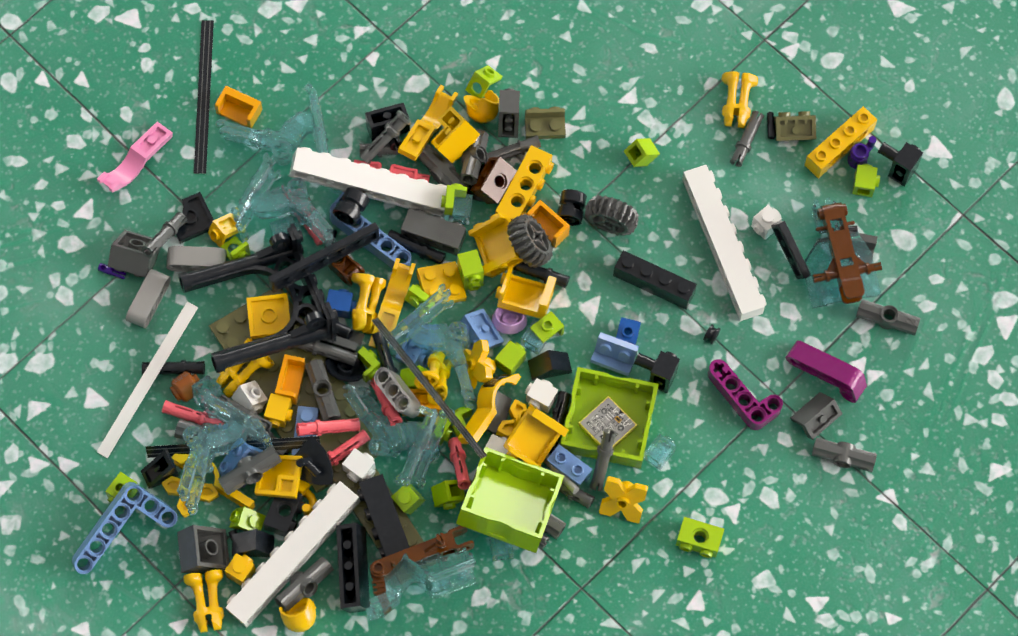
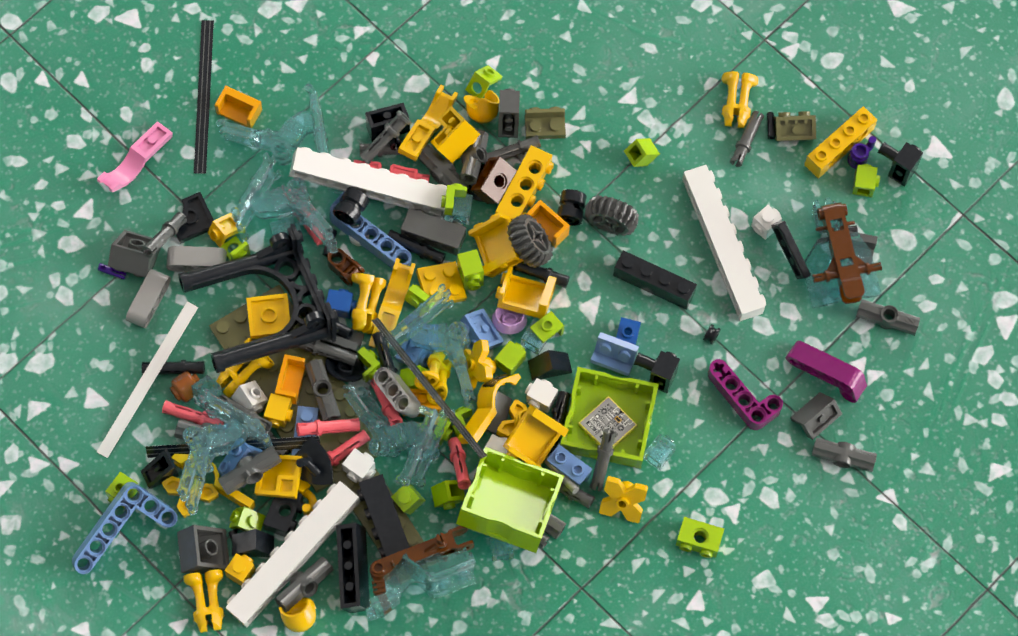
black tile [268,222,379,293] -> none

